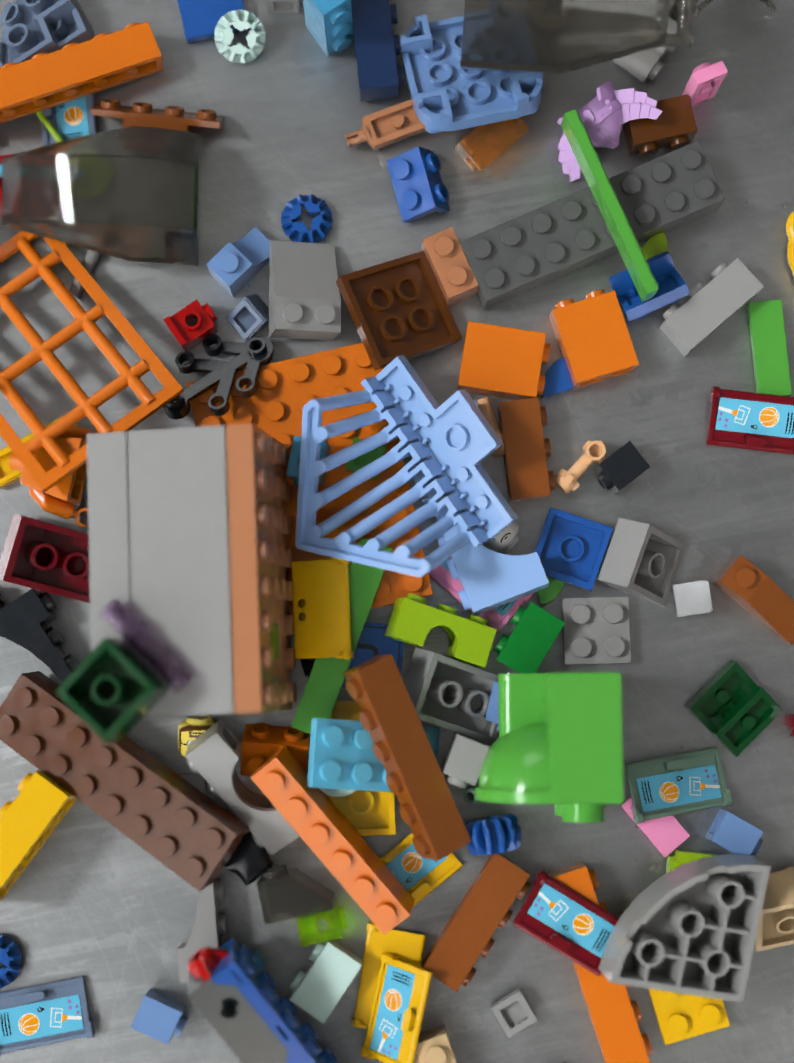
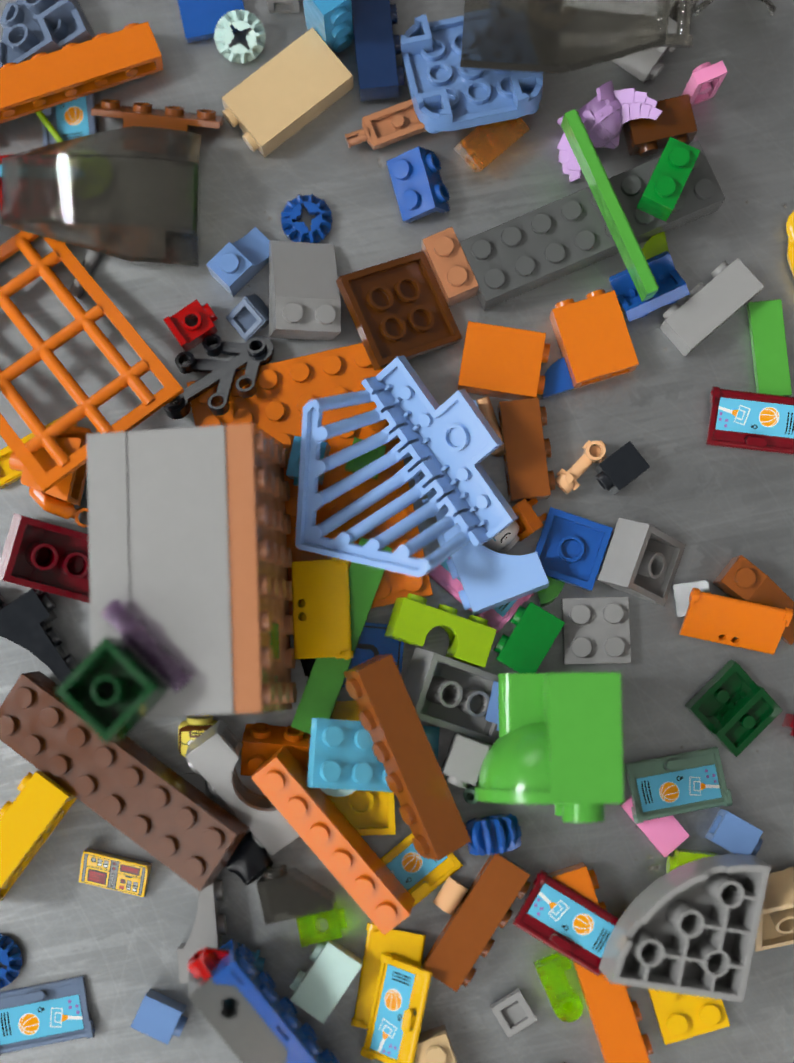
none -> slope [79,848,152,897]
none -> tan brick [222,27,354,158]
none -> light nougat hinge [433,876,469,915]
none -> orange tile [511,498,547,542]
none -> clear neon green leg [533,952,583,1022]
none -> green brick [636,137,701,222]
none -> orange door [679,588,793,655]

